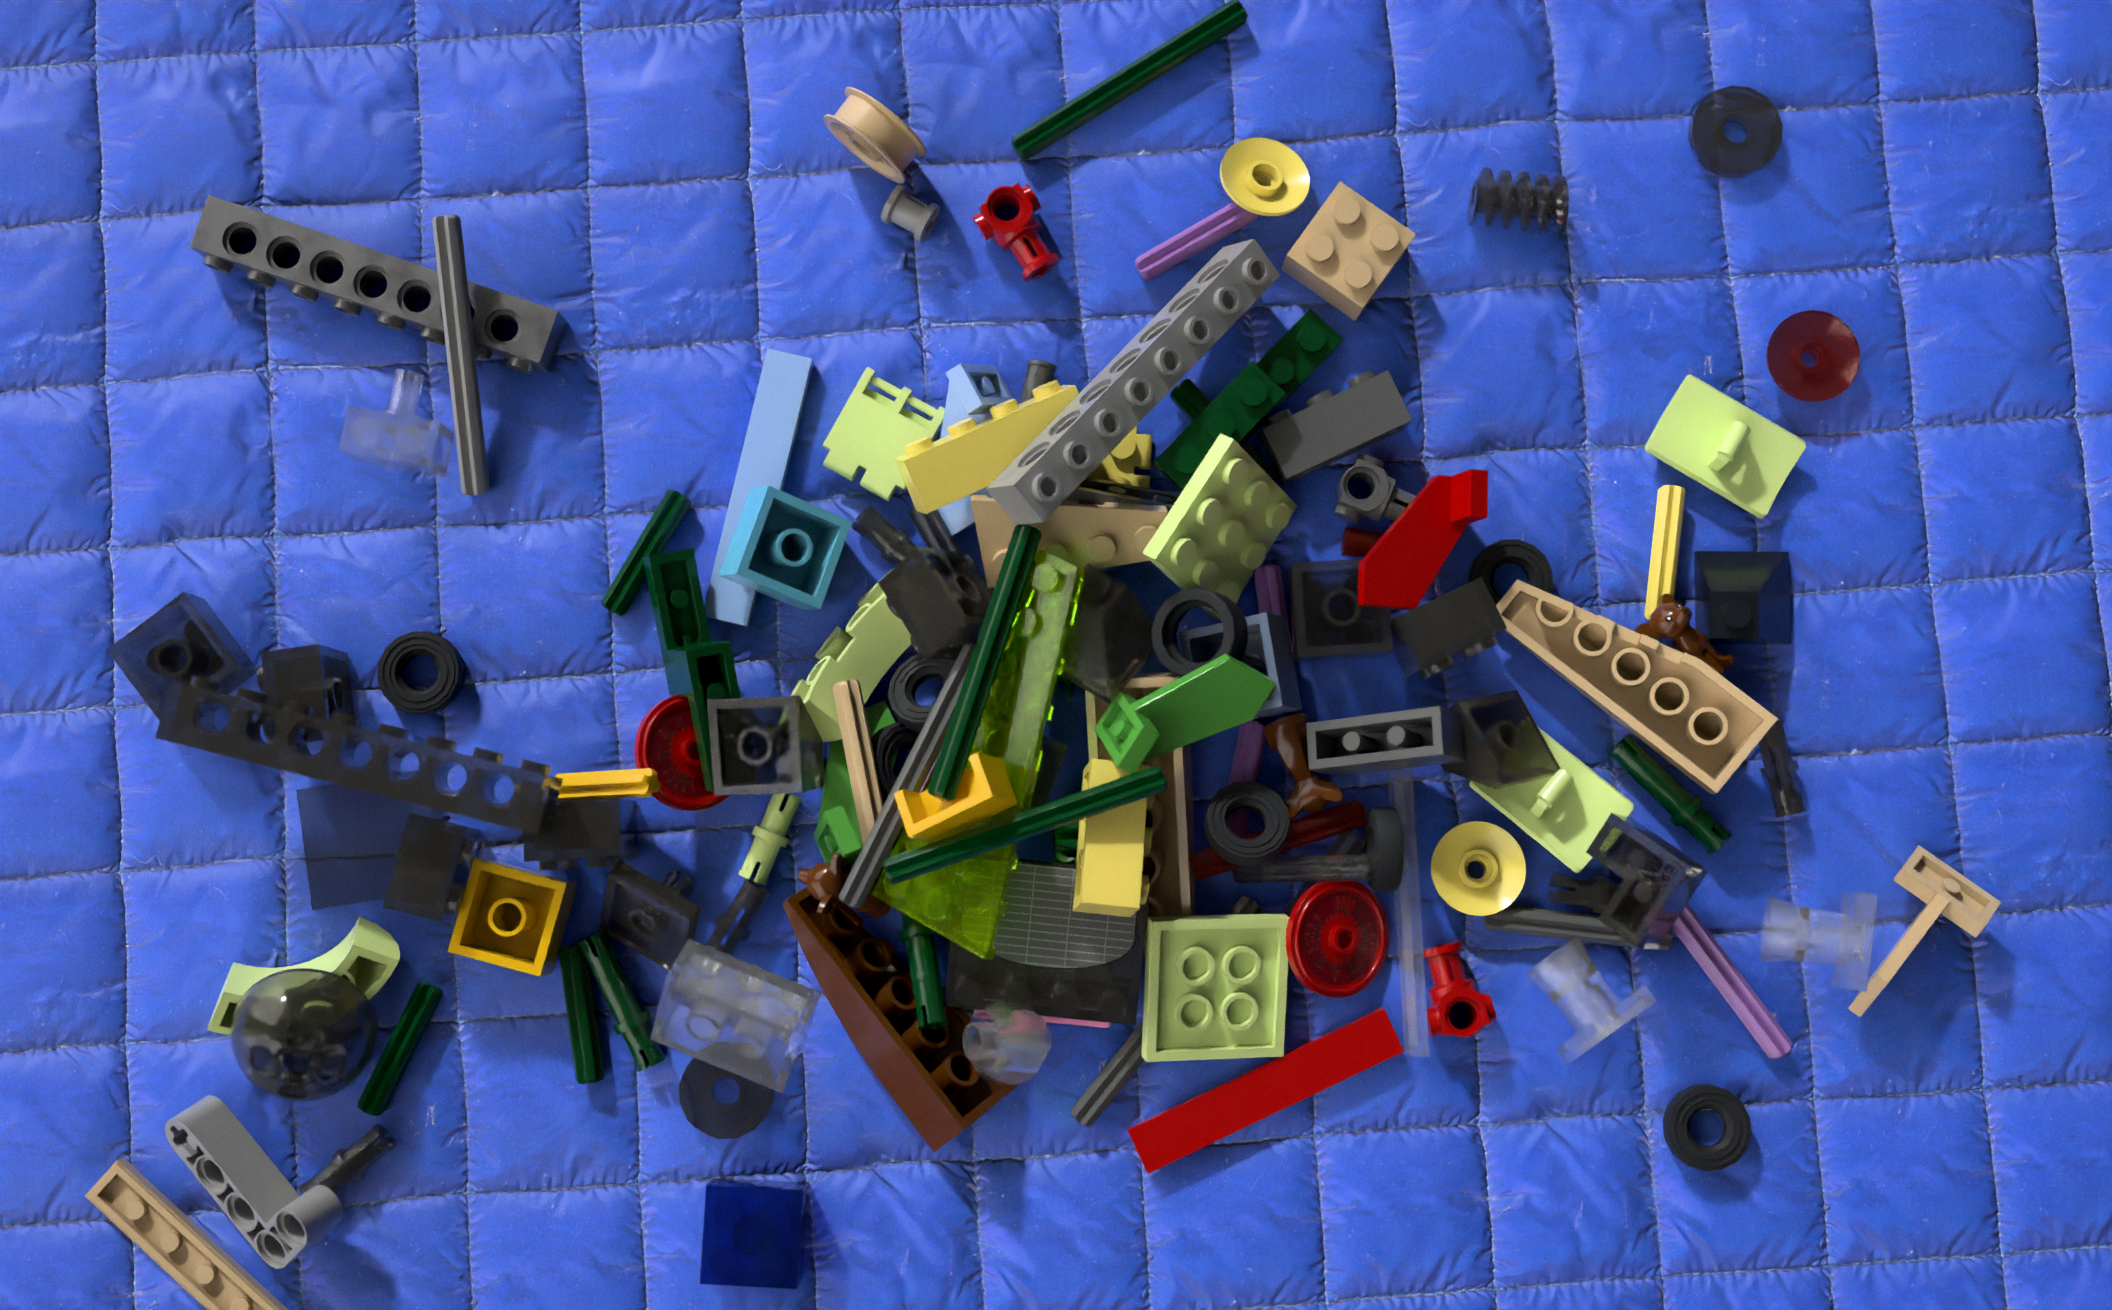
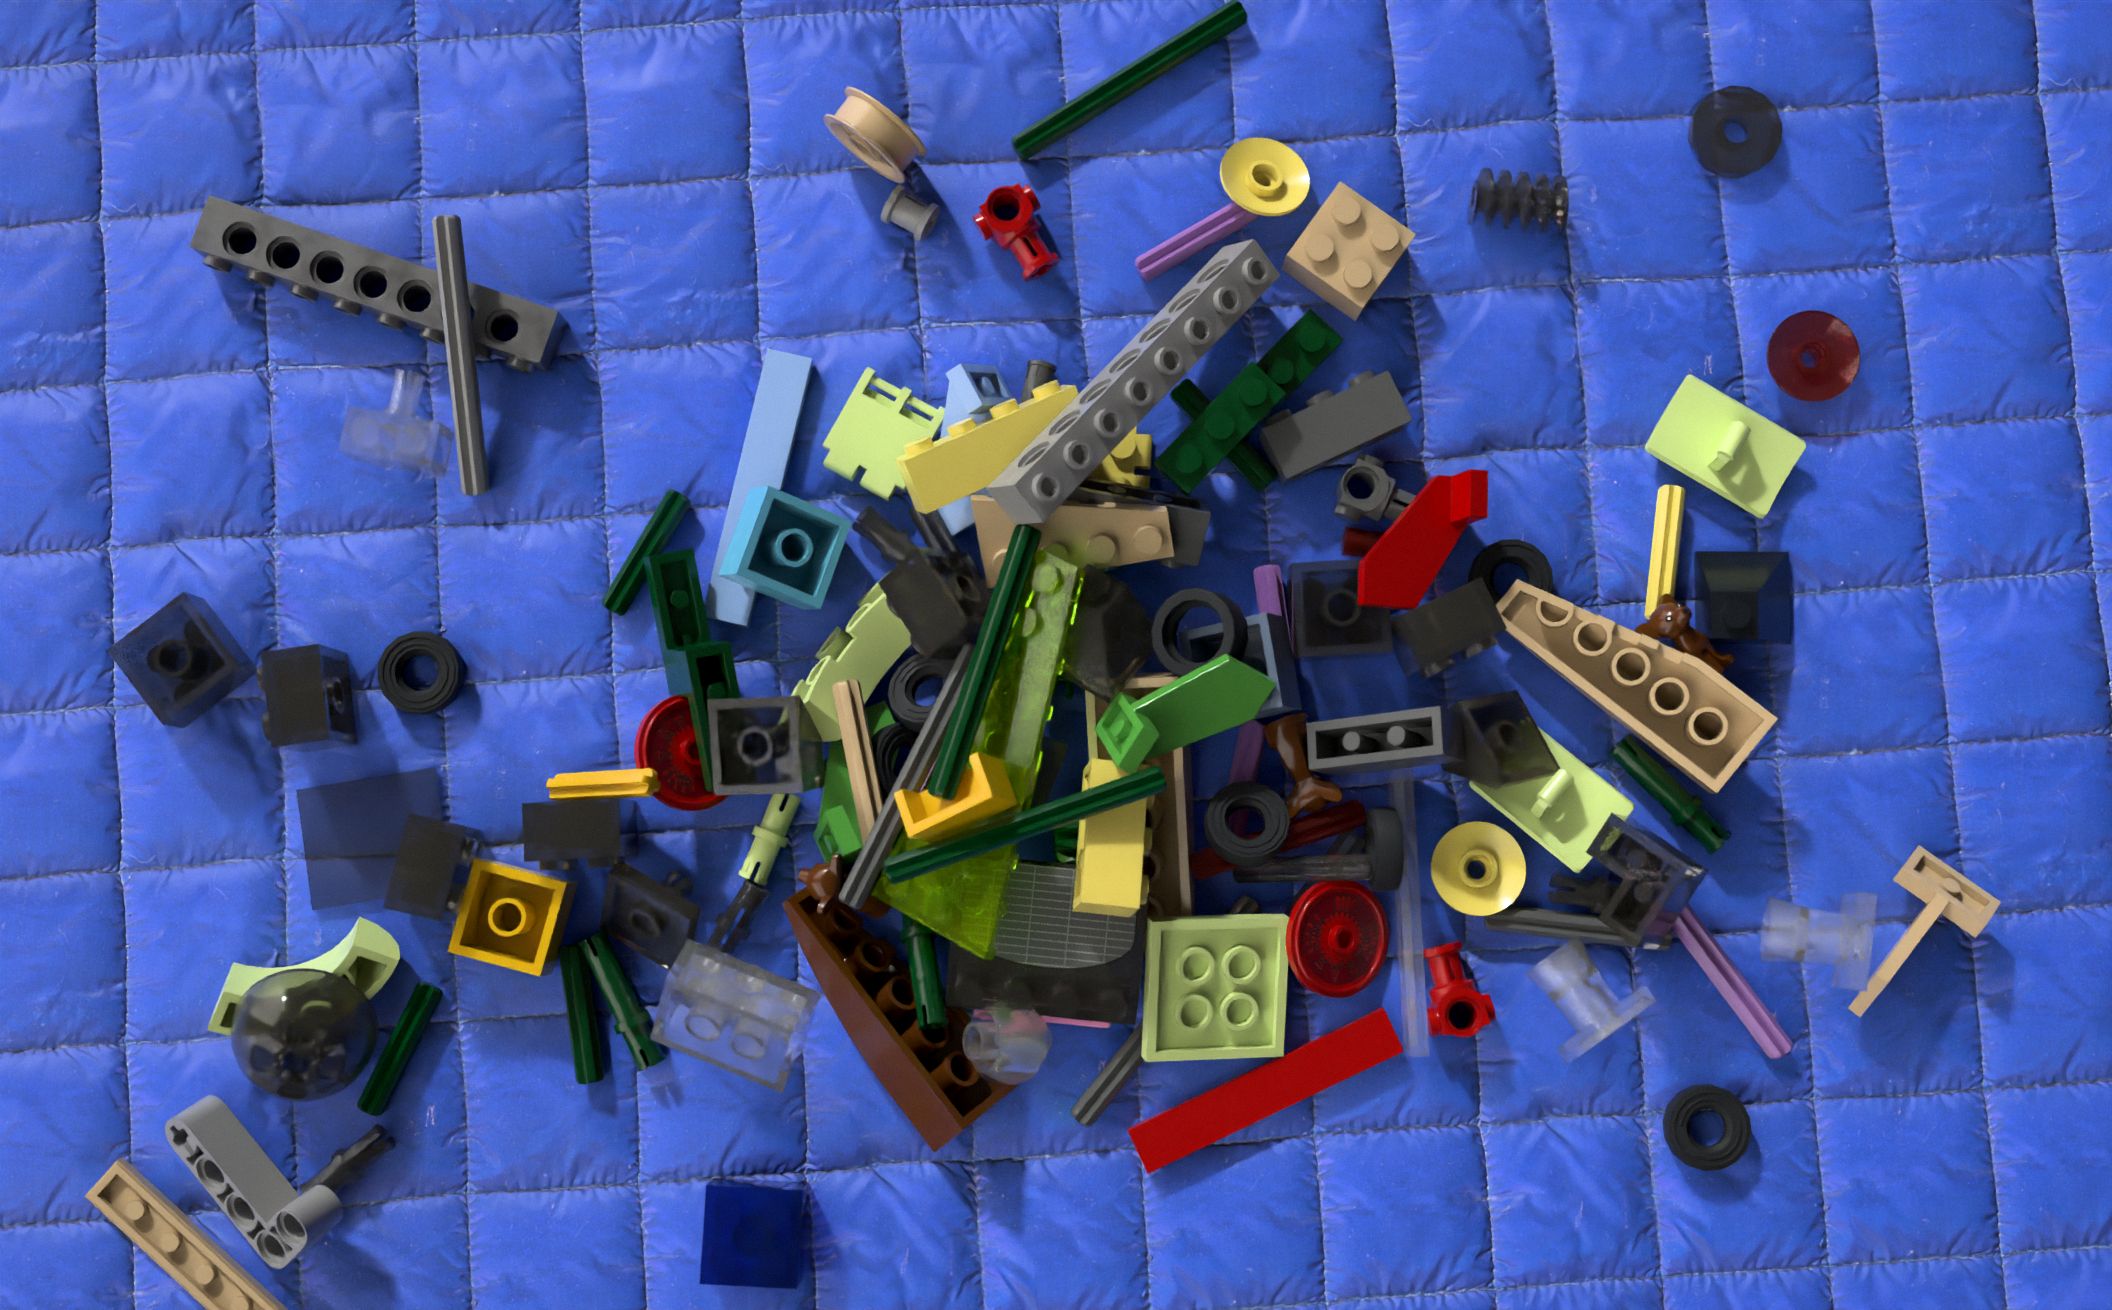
clear smoke brick [155,675,563,836] -> none
clear smoke tile [679,1043,775,1139] -> none
yellowish green plate [1142,433,1297,621] -> none
clear smoke pin [1758,720,1806,818] -> none

